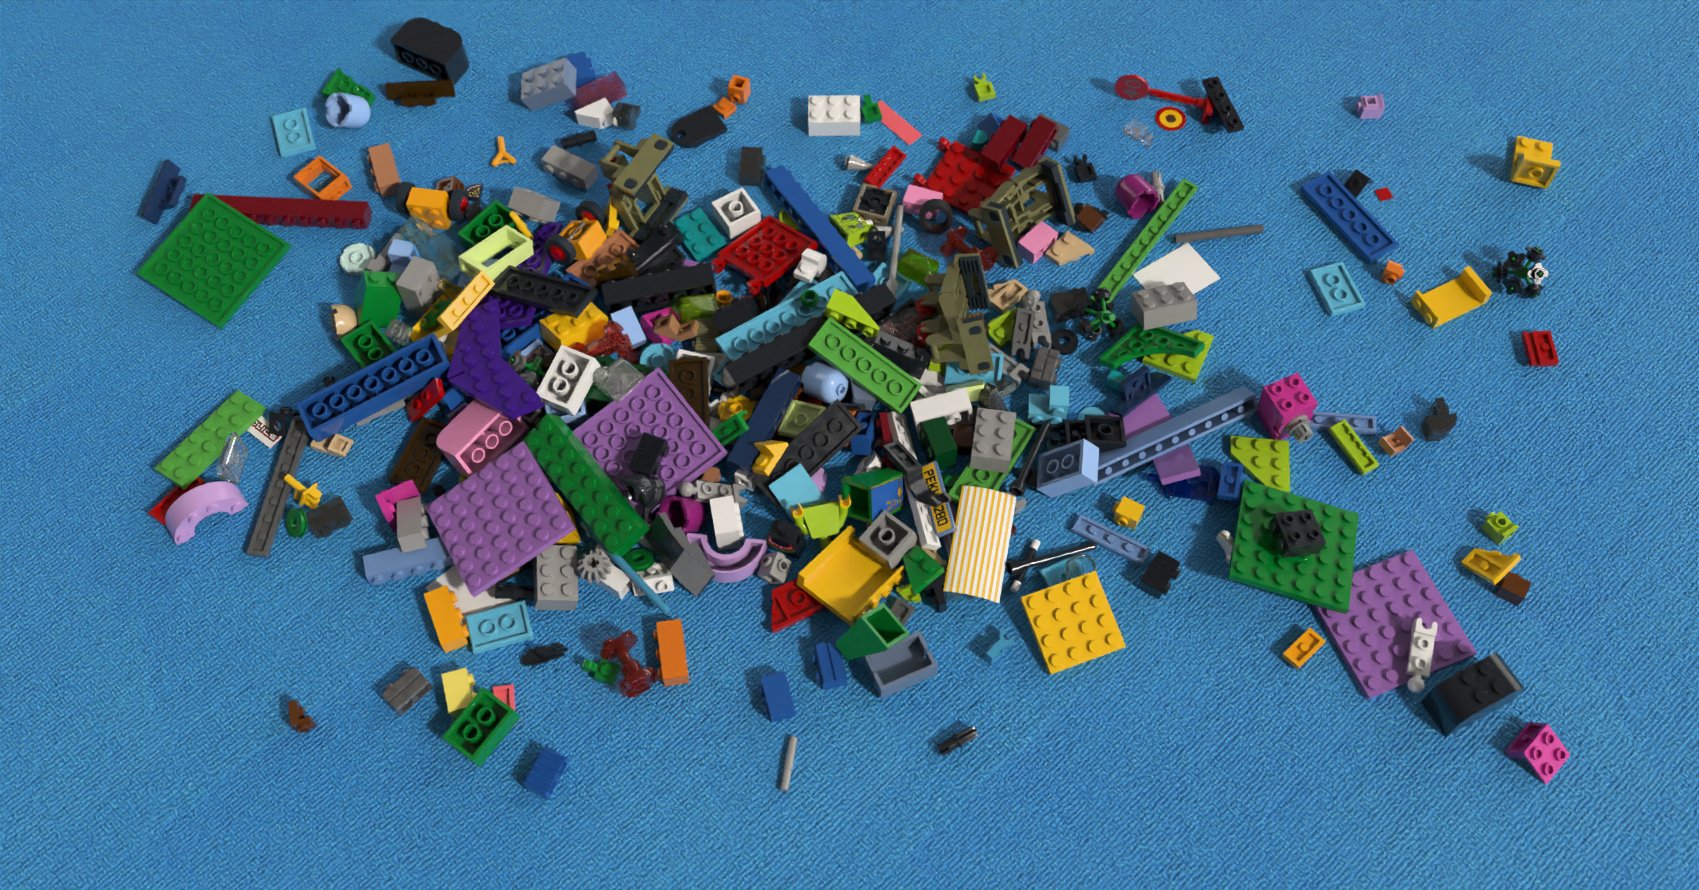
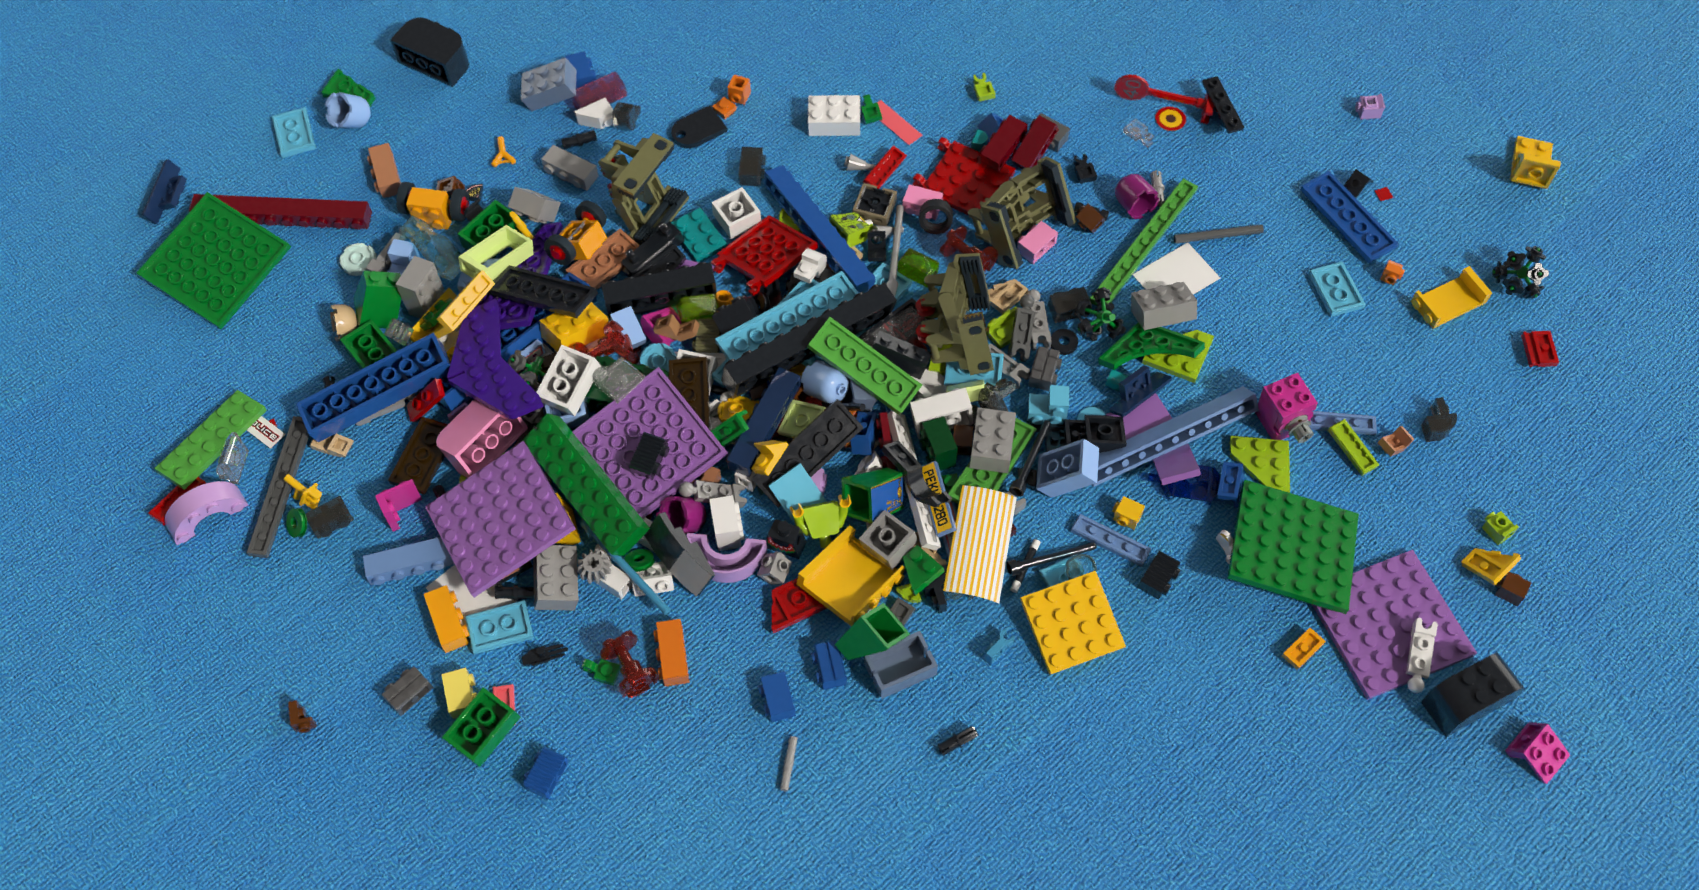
black bracket [269,406,300,437] -> none
orange window [293,155,352,200] -> none
dark brown bracket [385,79,456,107] -> none
light grey brick [397,496,429,553] -> none
clear yellow piece [437,277,461,300] -> none
dark brown brick [594,256,639,292] -> none
yellow wing [604,196,619,237] -> none
black piece [616,474,665,525] -> none
green plate [800,290,819,308] -> none
lime slope [824,288,880,338] -> none
tan wing [1045,231,1095,266] -> none
black brick [1268,509,1326,558] -> none

